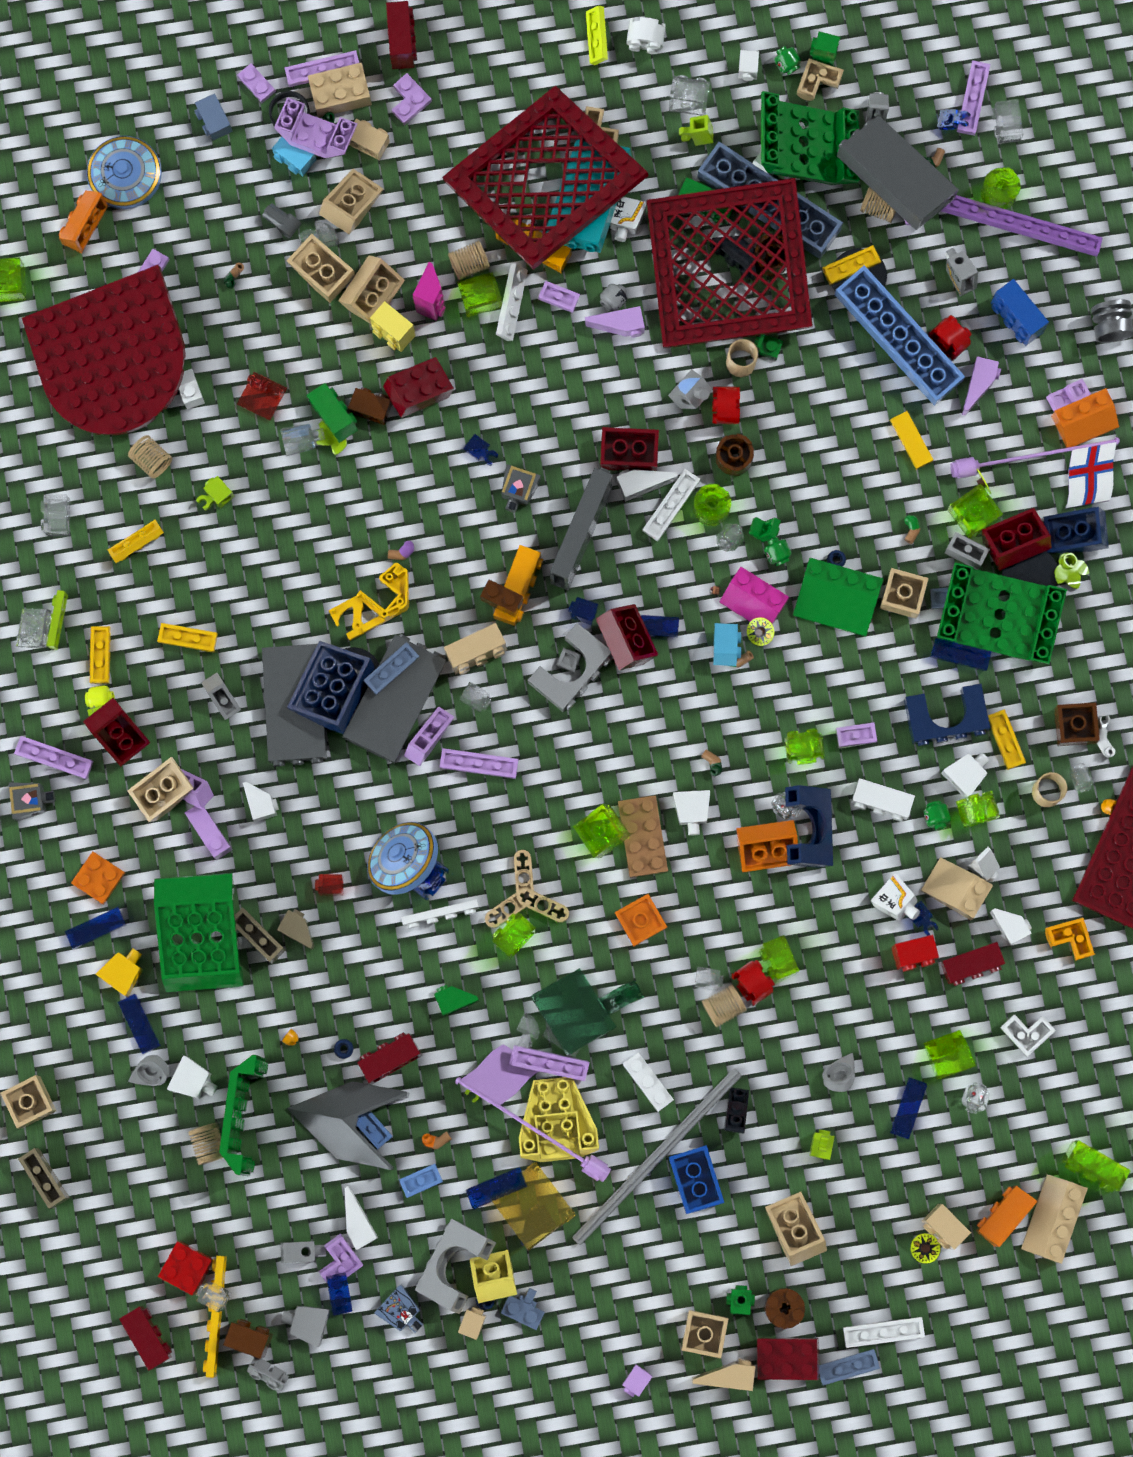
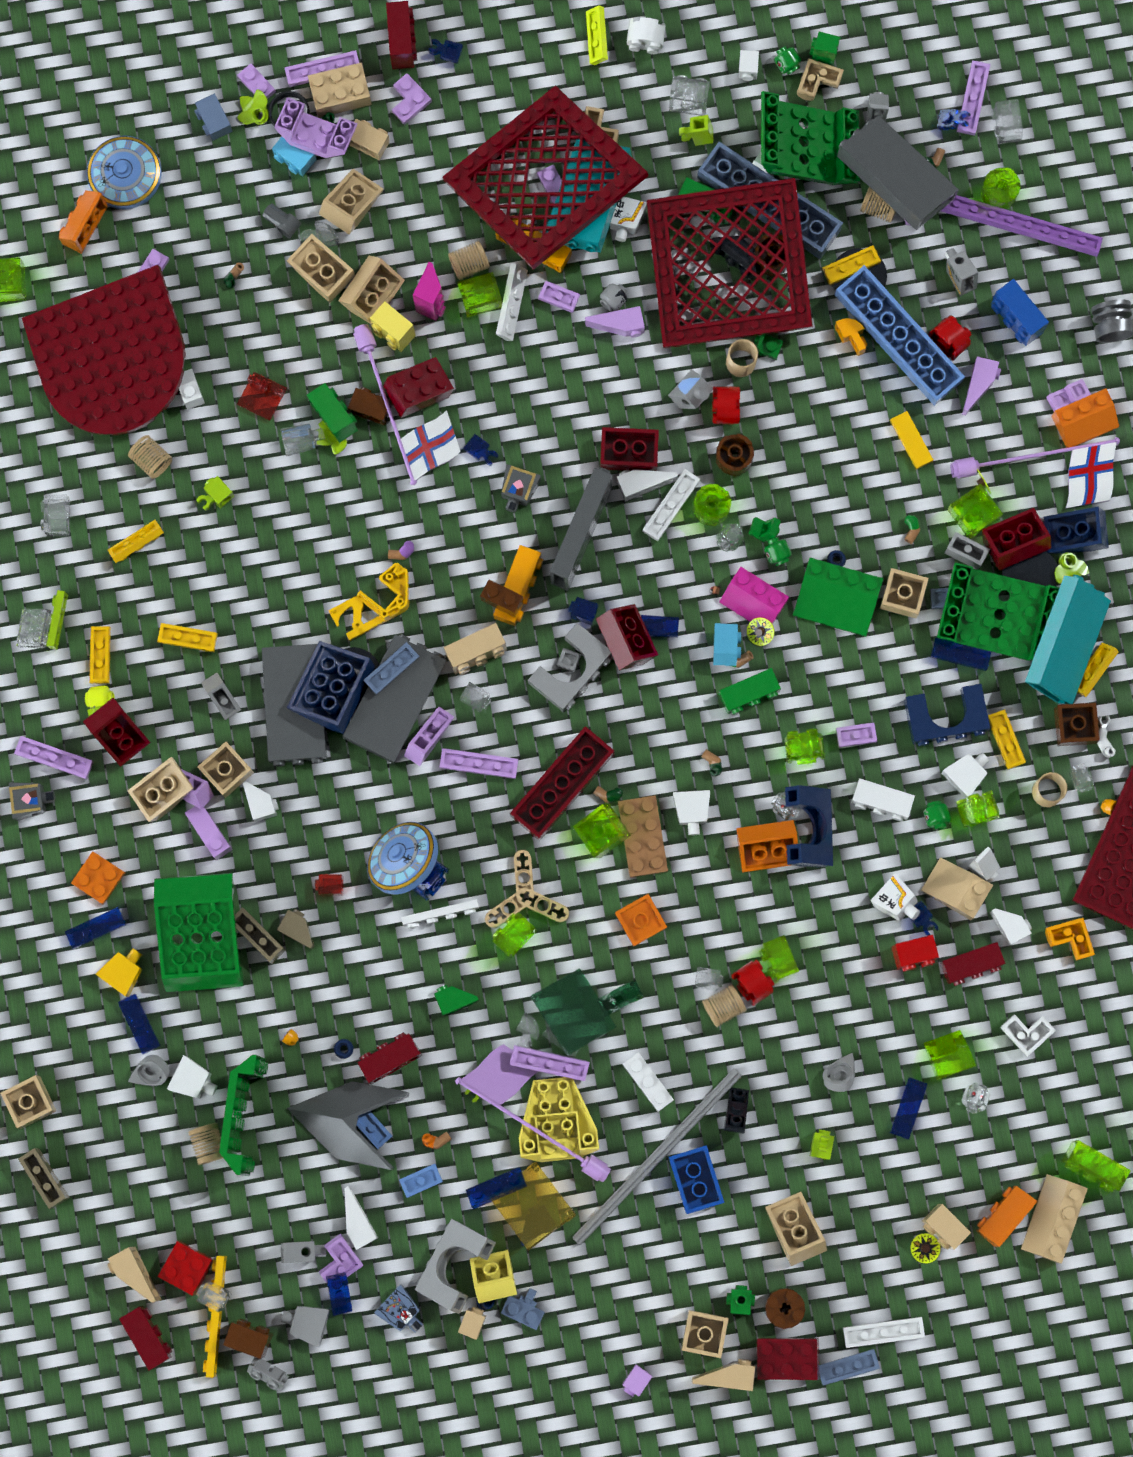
none -> tan slope [107,1247,162,1303]
none -> tan brick [197,742,254,798]
none -> lime plate [237,89,269,125]
none -> flag [353,324,461,485]
none -> clear blue plate [429,39,463,64]
none -> dark red brick [510,726,615,841]
none -> lavender plate [537,165,562,203]
none -> arm [593,786,623,803]
none -> green brick [718,668,781,715]
none -> light orange brick [834,318,867,356]
none -> teal brick [1025,575,1111,704]
none -> yellow plate [1077,642,1119,697]

